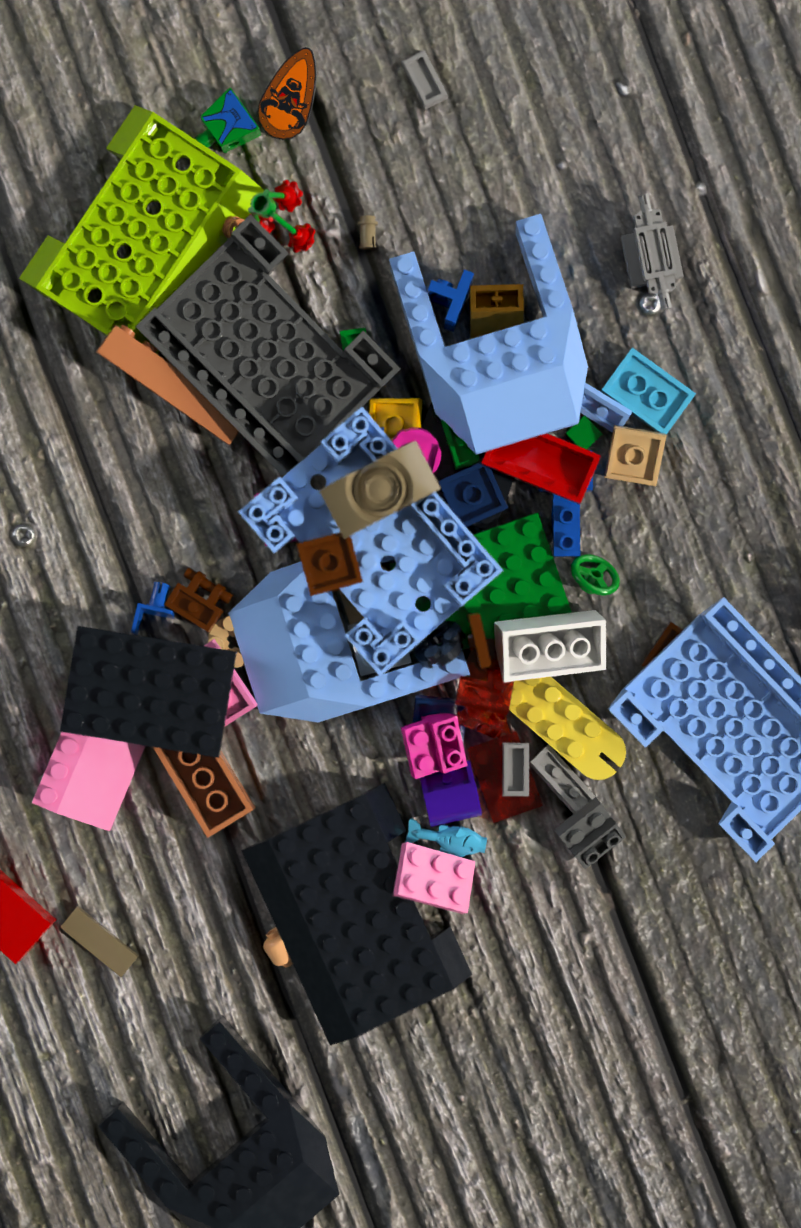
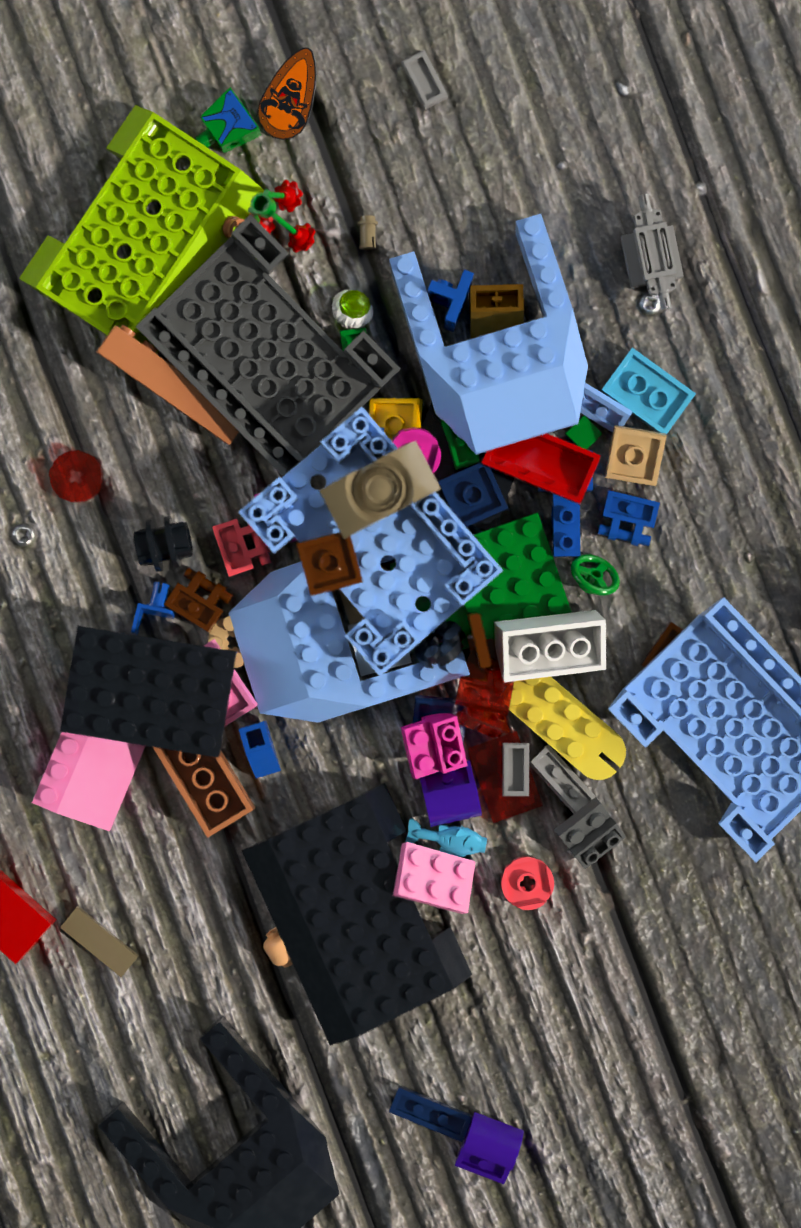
none -> clear red plate [49,450,103,503]
none -> black piece [133,516,193,572]
none -> coral plate [212,518,272,577]
none -> blue slope [238,720,281,778]
none -> hair [332,290,373,329]
none -> dark blue plate [389,1085,472,1142]
none -> dark purple brick [455,1112,524,1184]
none -> coral plate [501,856,554,910]
none -> blue plate [598,490,660,546]

